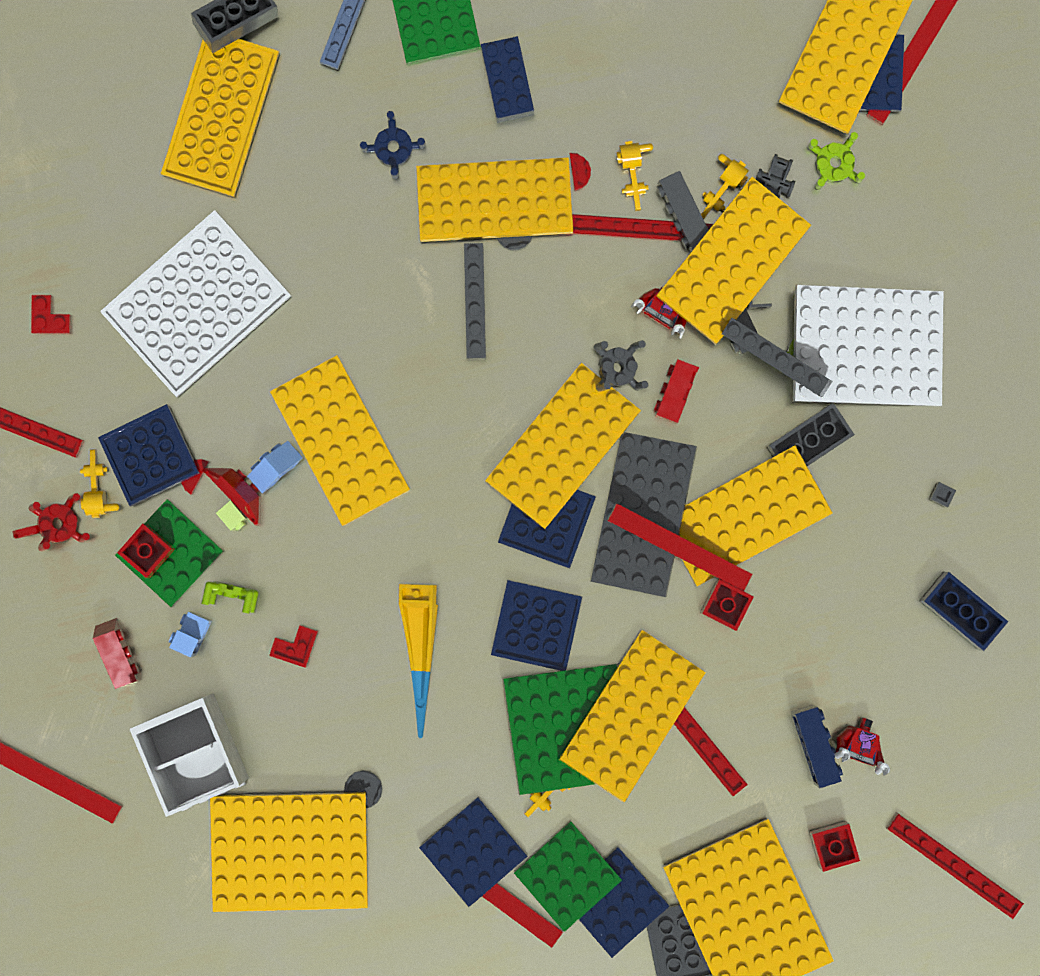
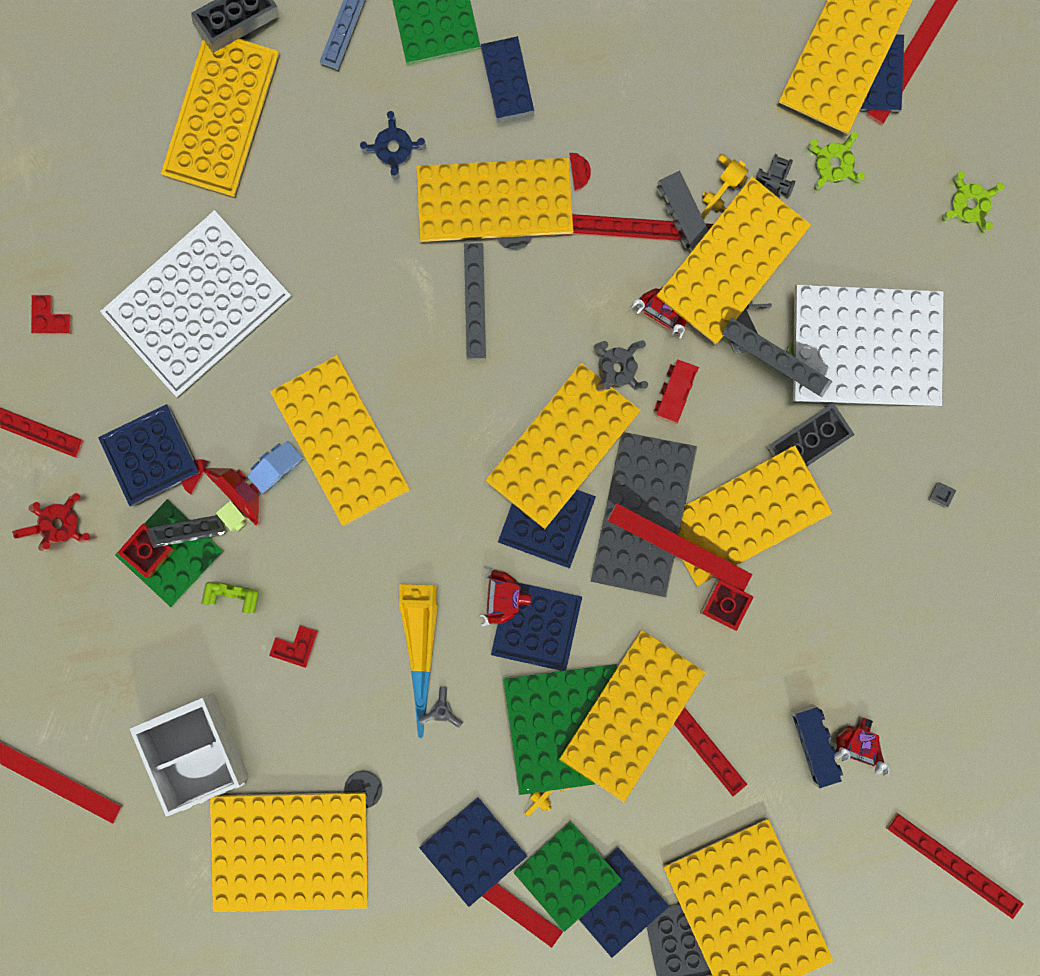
yellow piece [80,449,119,518] -> none
wedge [92,618,139,689] -> none
light blue brick [169,611,212,657] -> none
yellow piece [616,141,653,211] -> none
red brick [809,821,860,872] -> none
dark blue brick [920,572,1009,651] -> none
none -> dark grey tile [147,515,225,548]
none -> flat silver piece [418,687,463,728]
none -> red torso [479,566,531,626]
none -> lime plate [943,171,1005,232]

